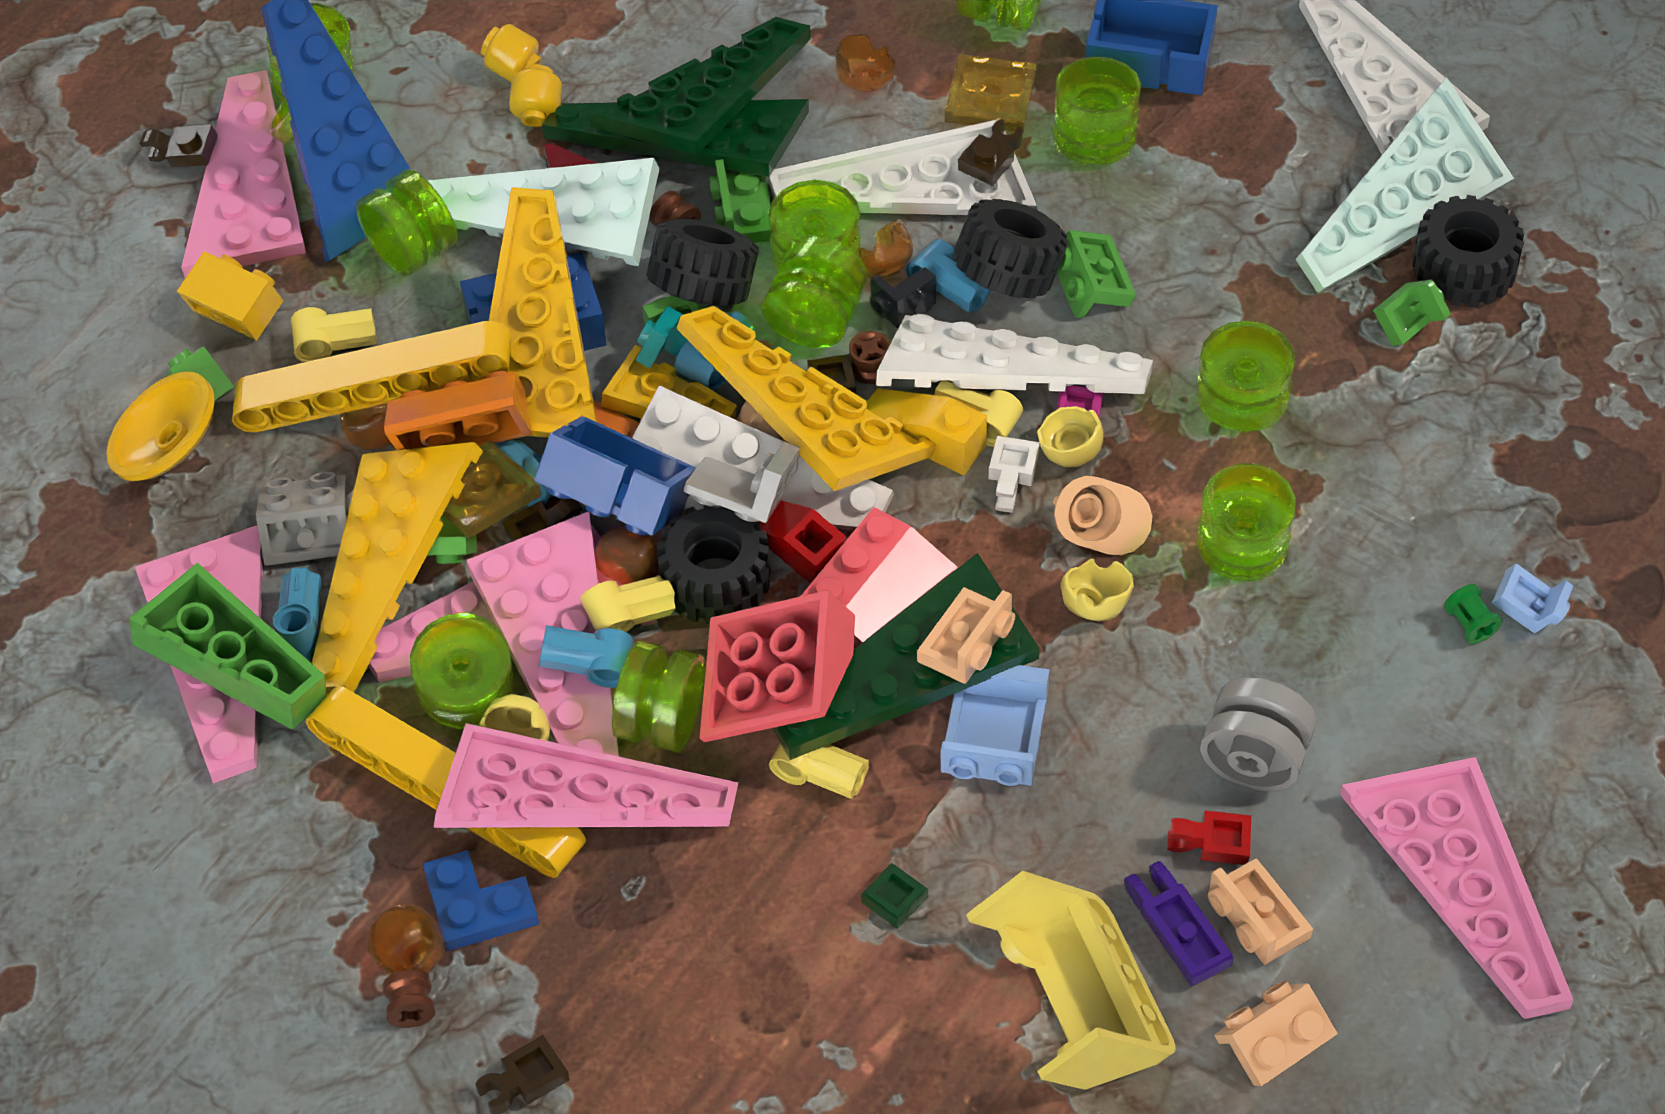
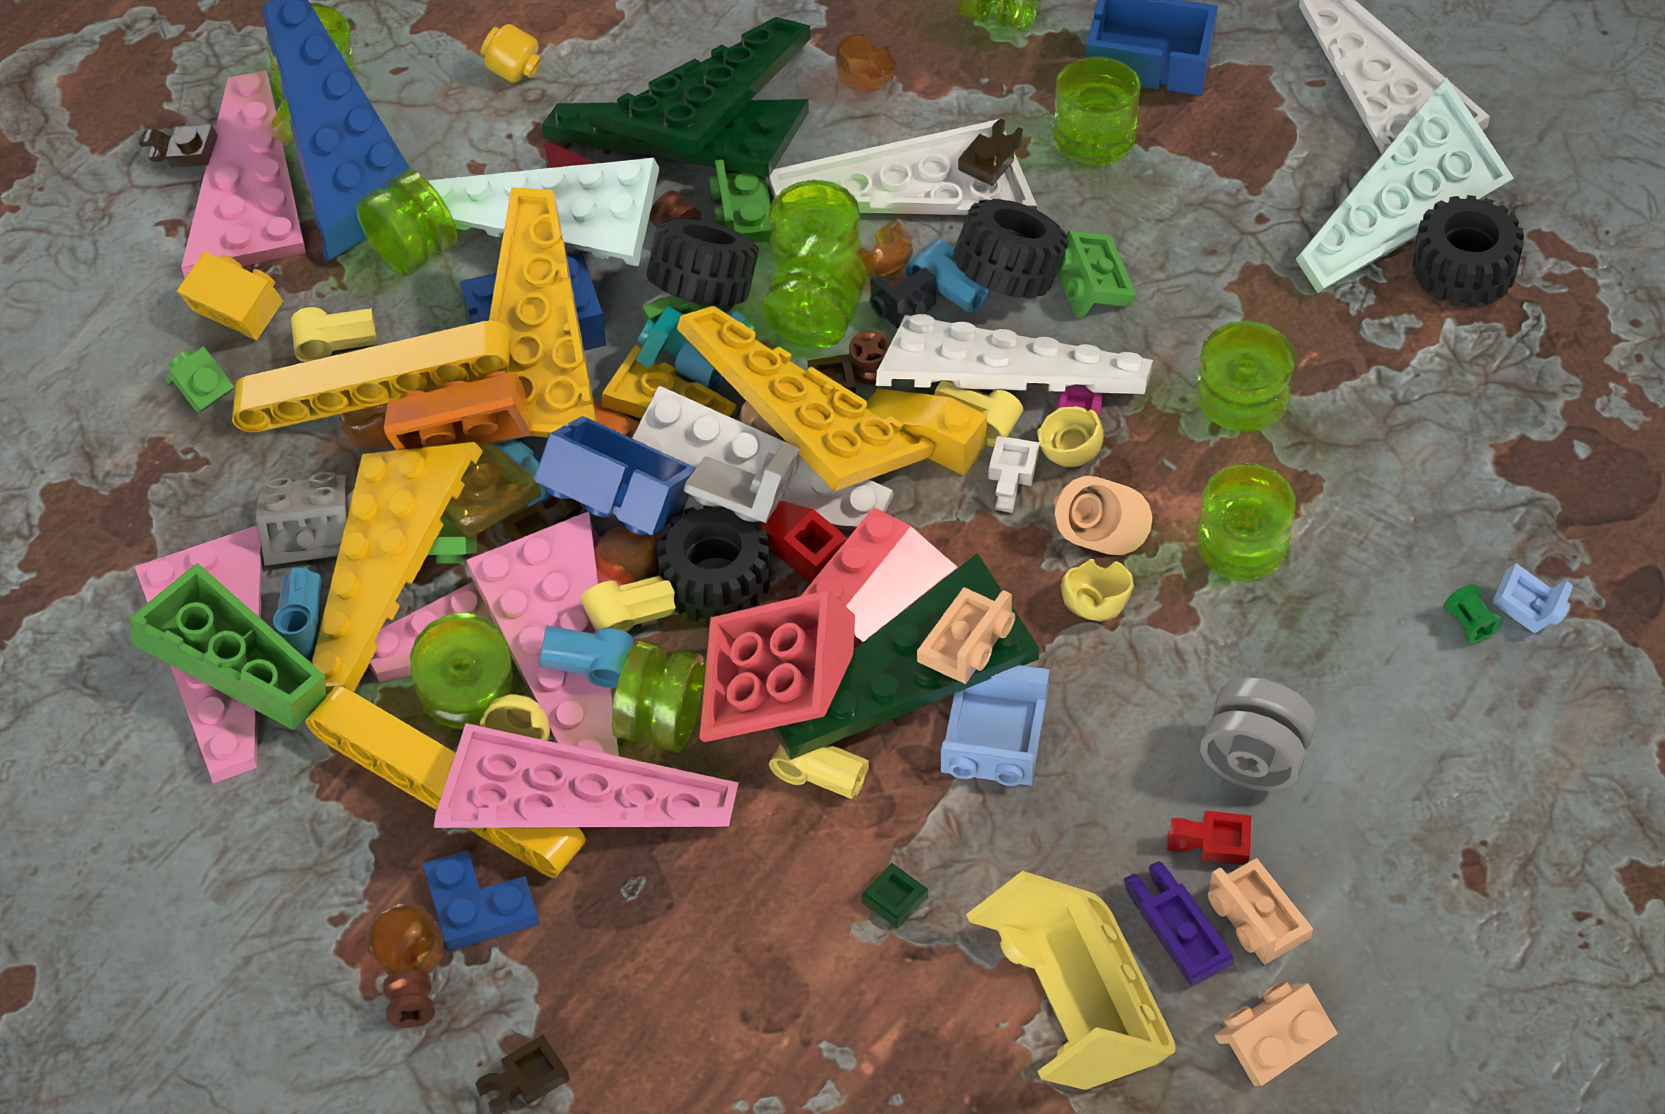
yellow dish [106,372,214,481] -> none
yellow head [509,64,562,127] -> none
clear yellow plate [945,54,1037,133] -> none
bright pink wing [1340,757,1573,1019] -> none
bright green bracket [1373,280,1451,346] -> none

